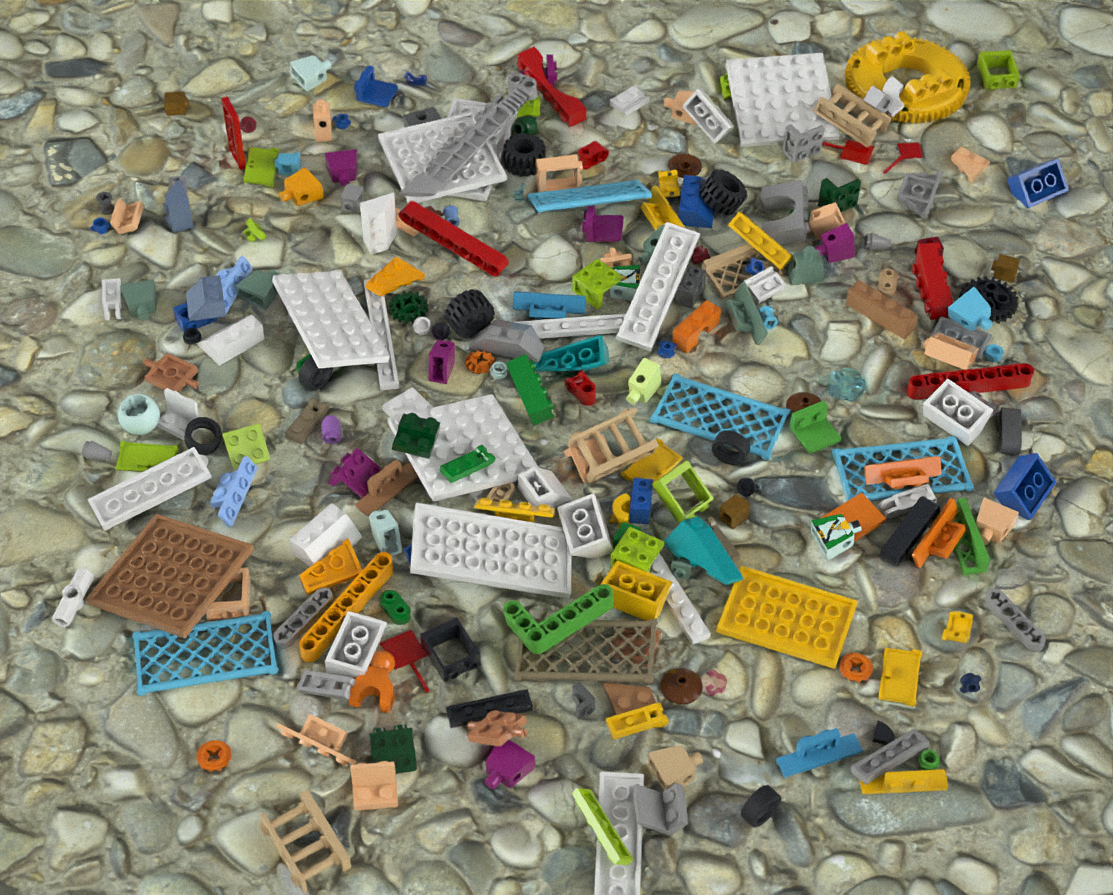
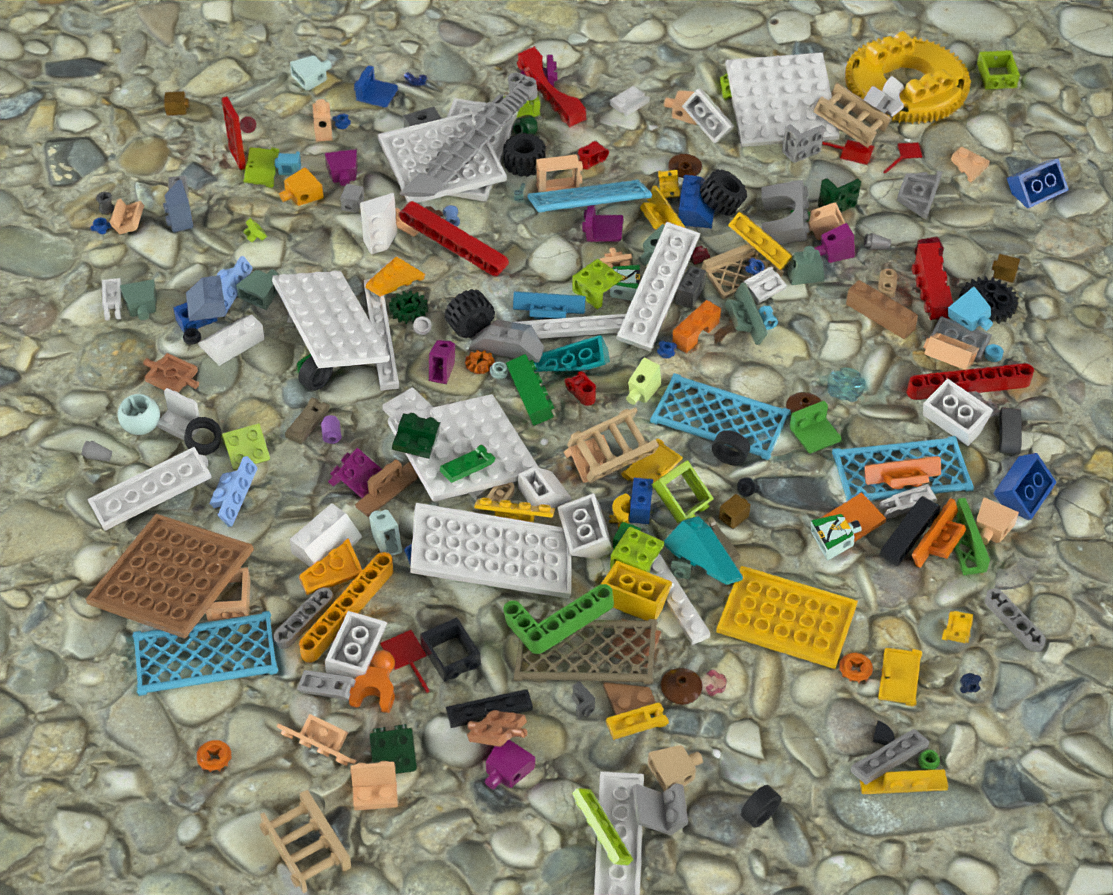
white piece [52,568,94,628] -> none
lime door [115,441,179,472] -> none
green plate [379,590,411,625] -> none
black plate [432,322,450,340] -> none
dark azure bracket [776,728,863,778] -> none

